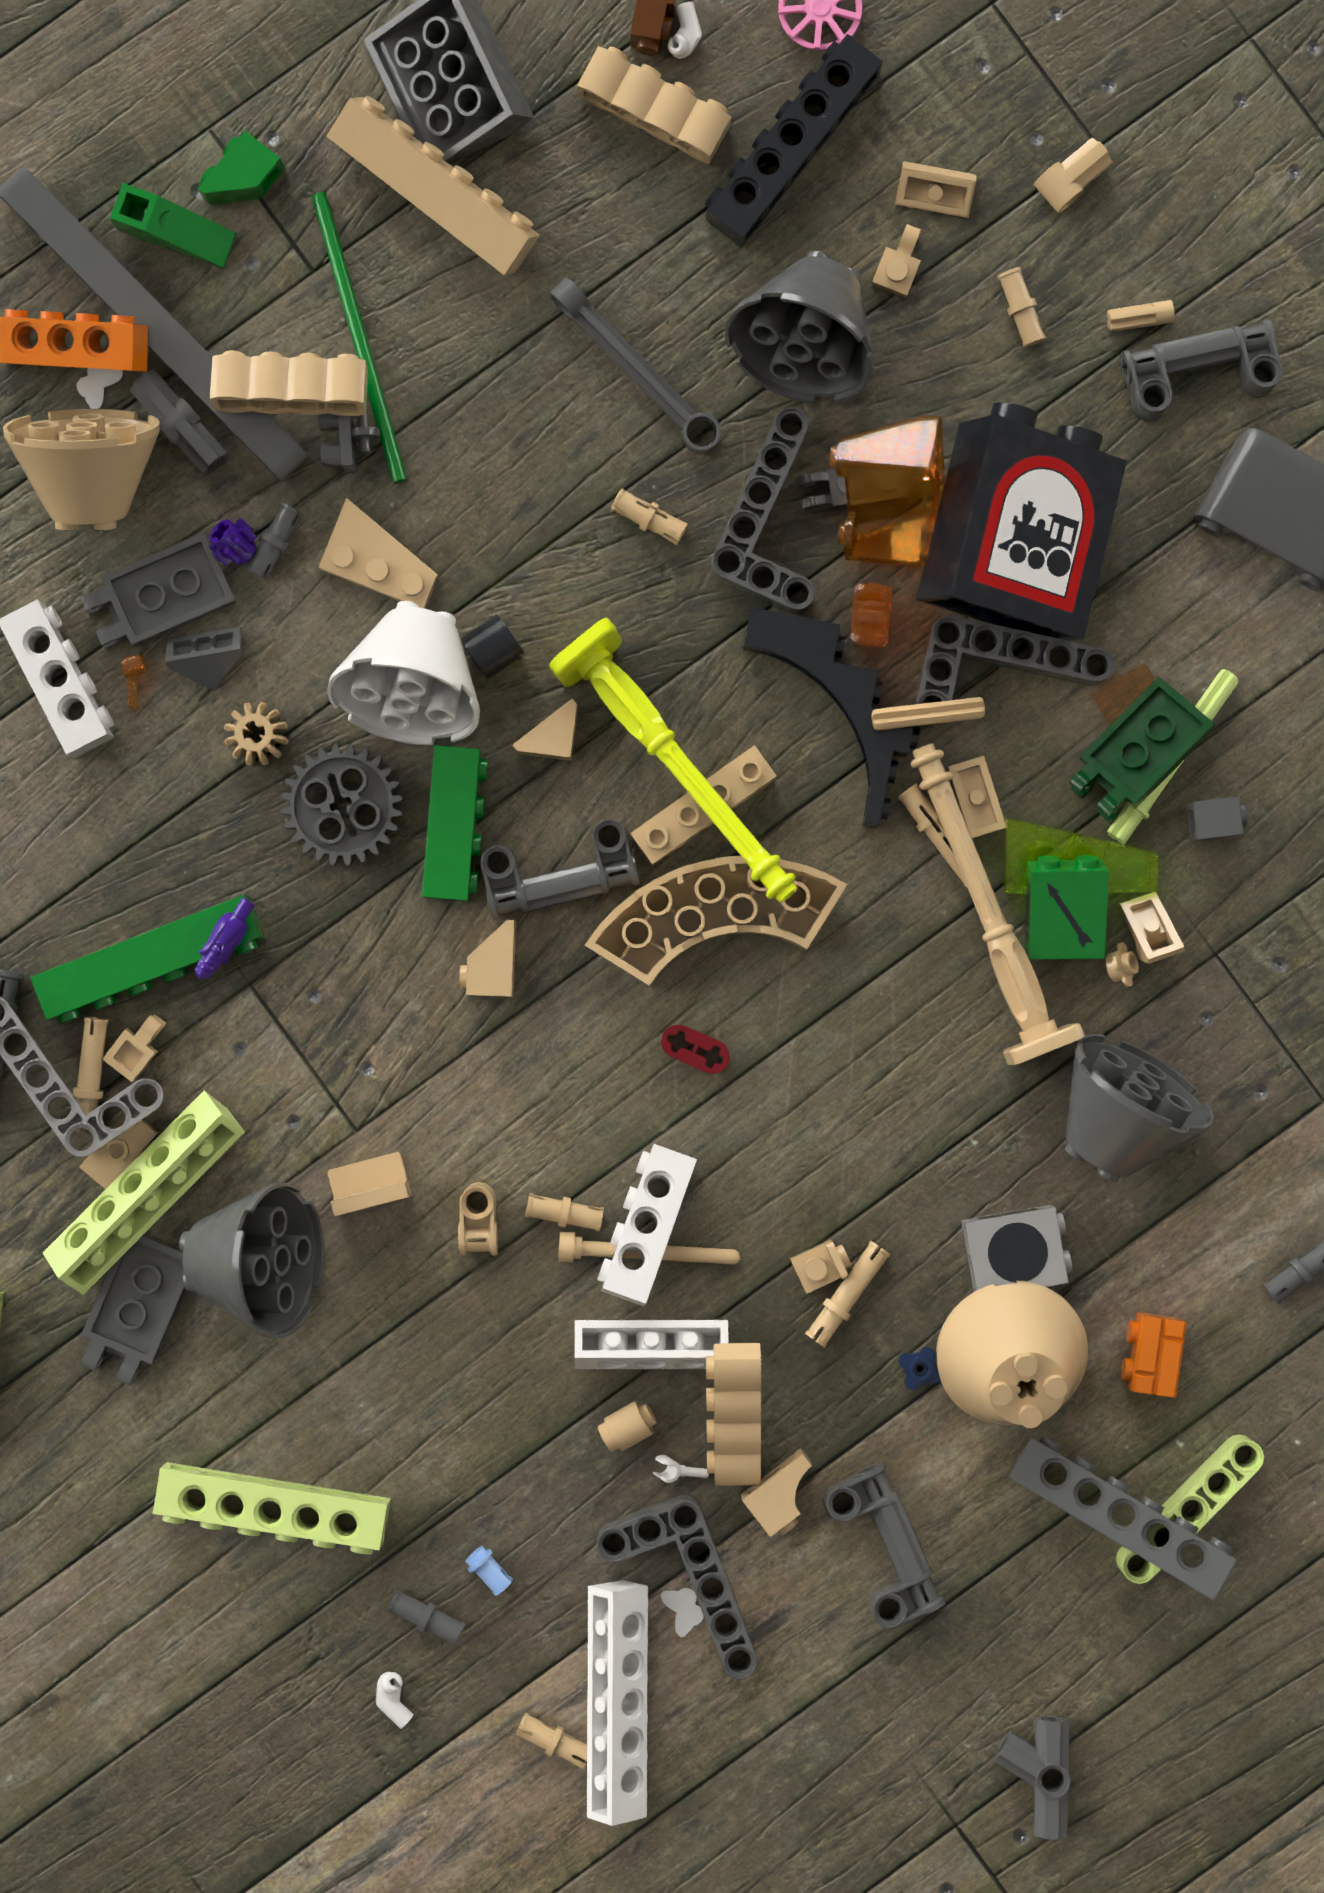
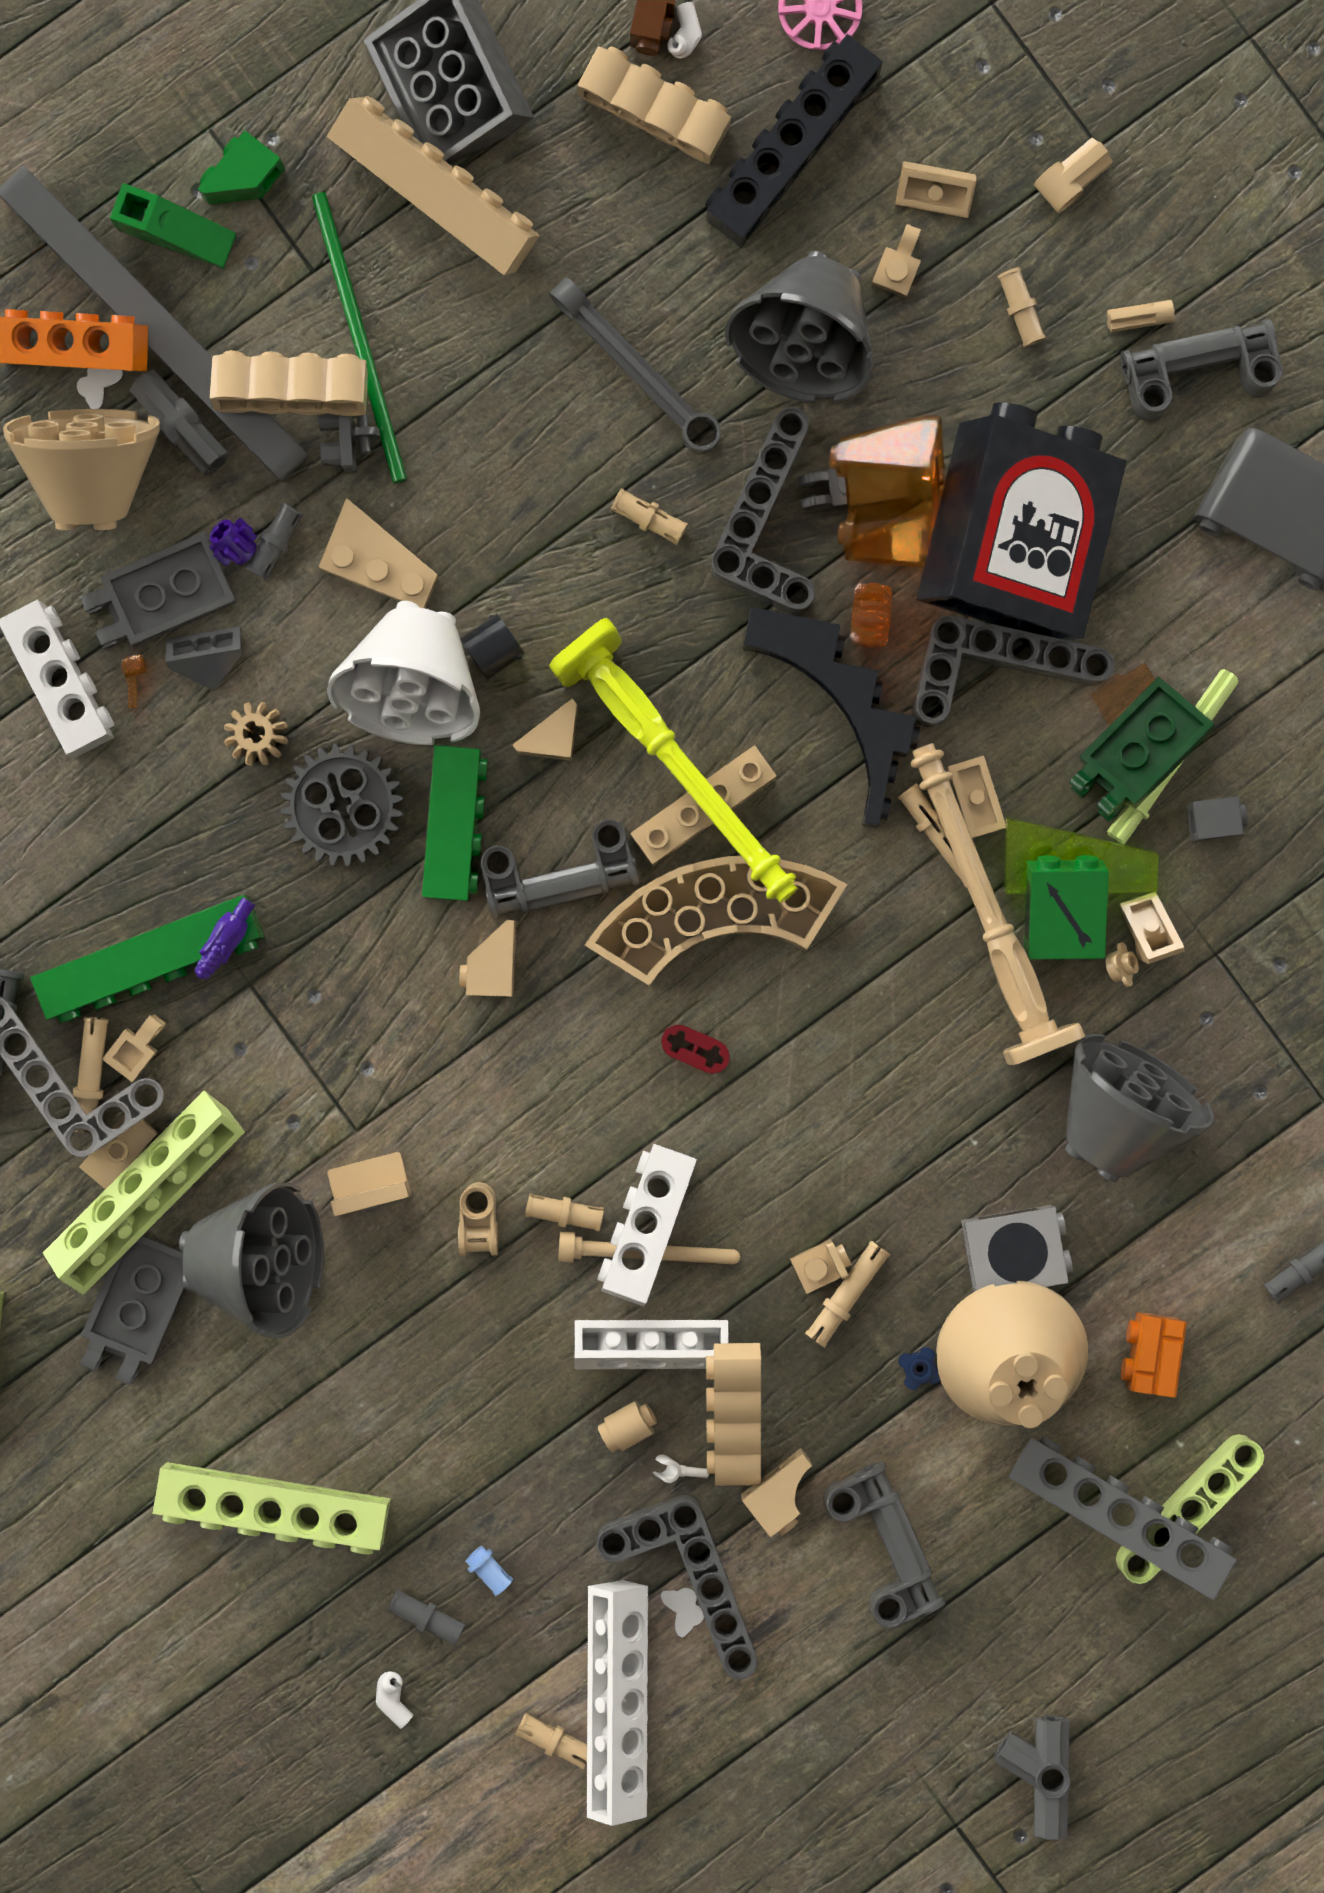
tan axle [872,697,985,730] -> none

